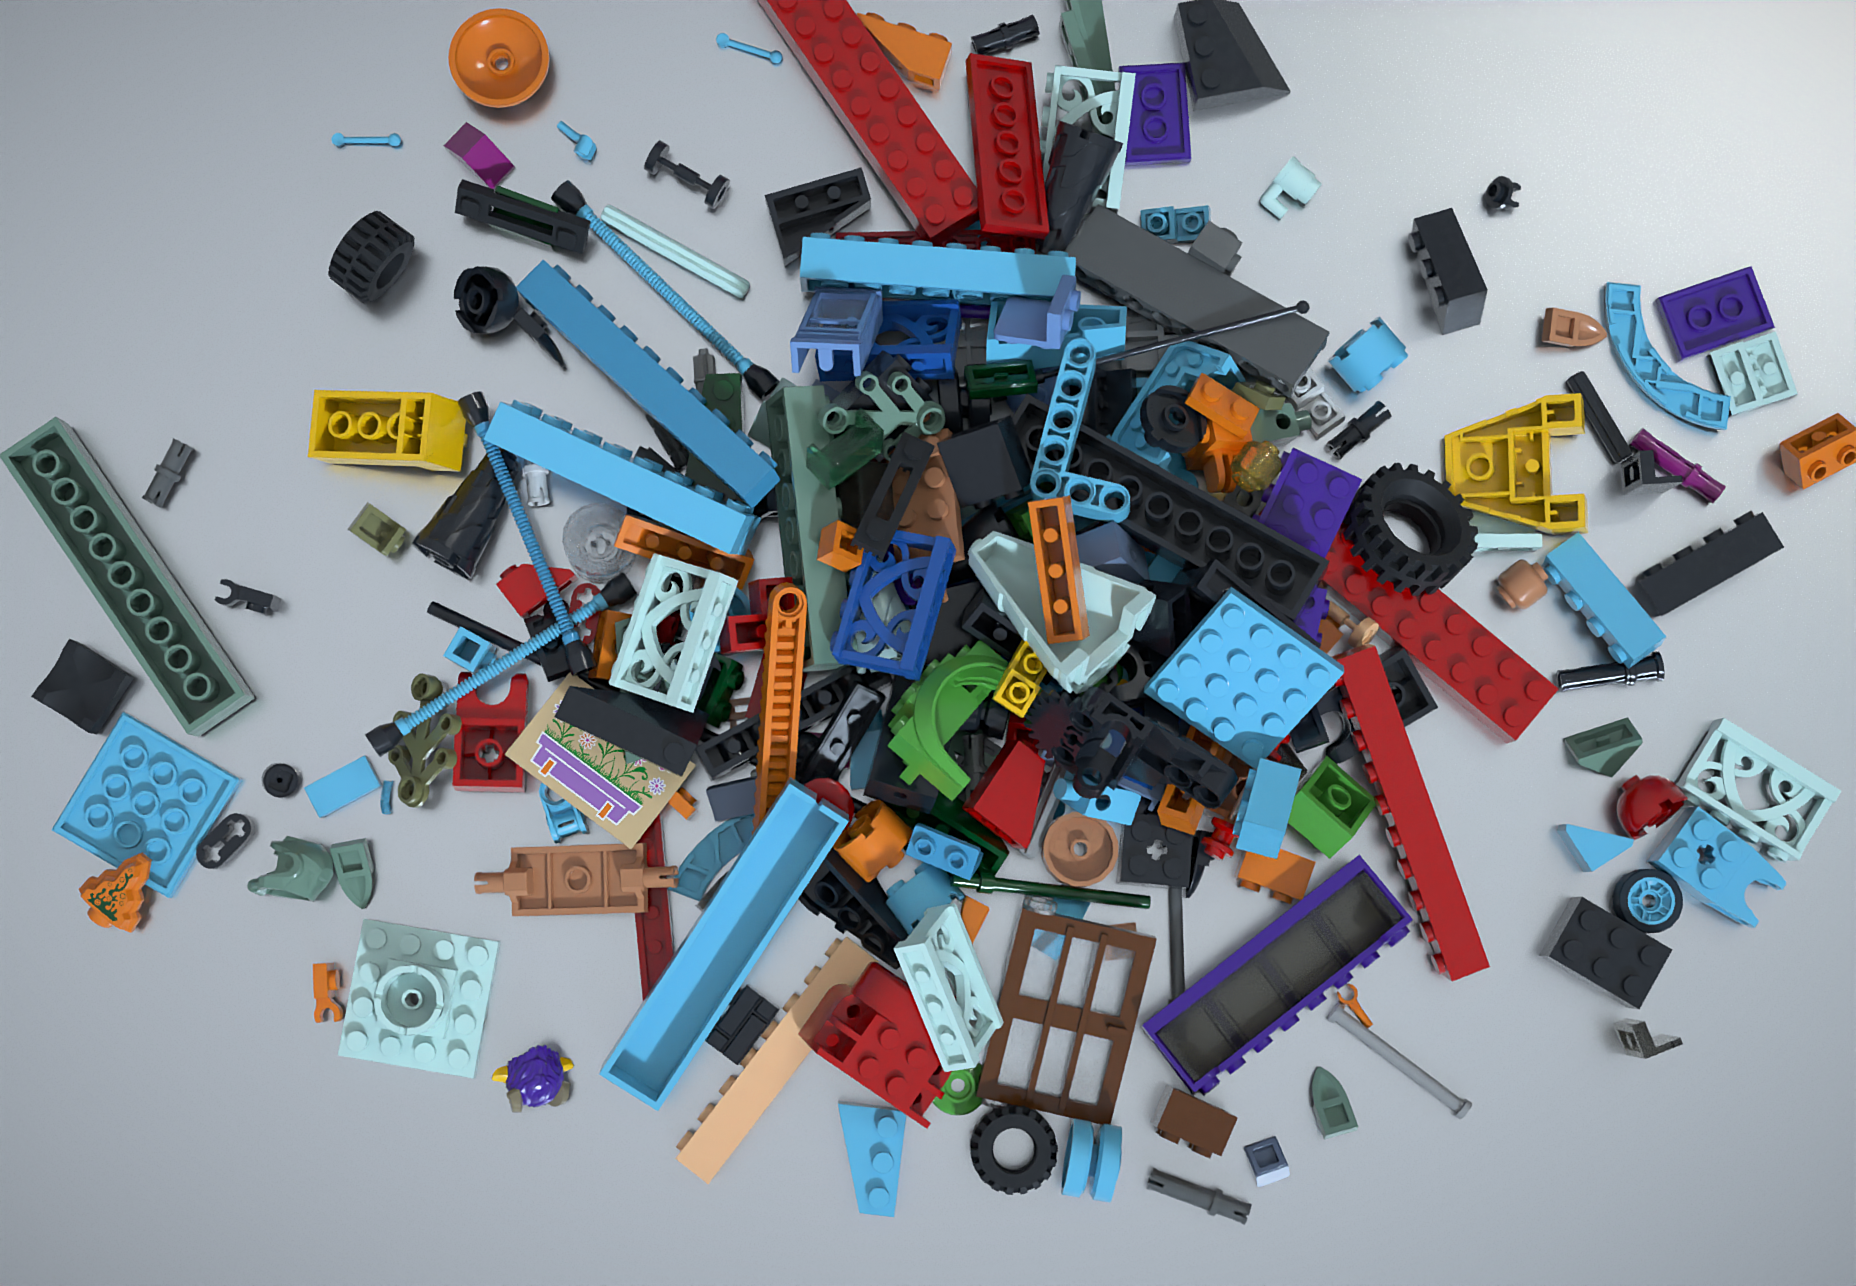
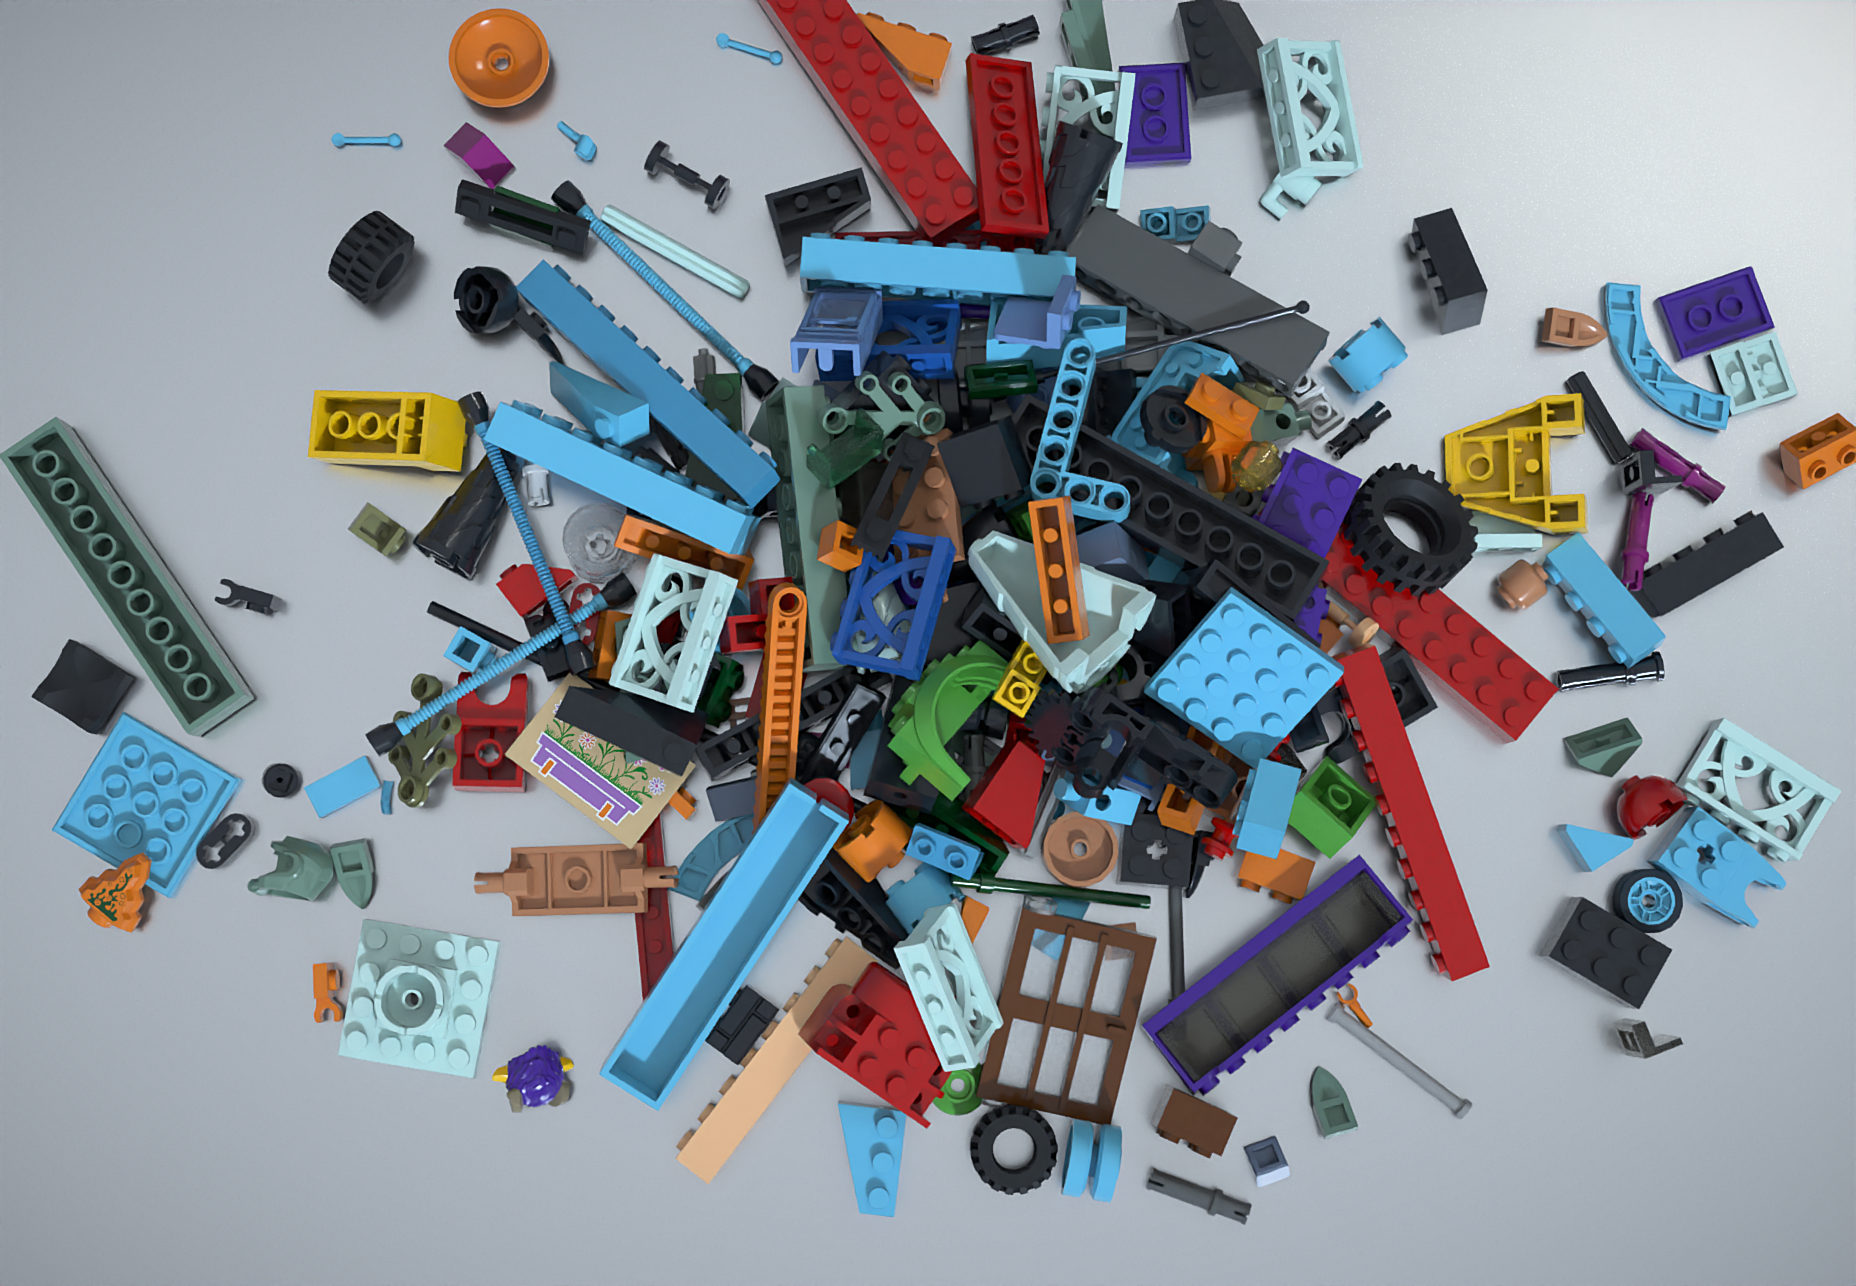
dark grey pin [142,438,193,508] -> none
medium azure piece [539,783,589,844] -> none
black plate [1486,176,1521,210] -> none
none -> medium azure slope [549,361,650,447]
none -> light aqua fence [1257,37,1363,178]
none -> magenta pin [1620,492,1654,591]

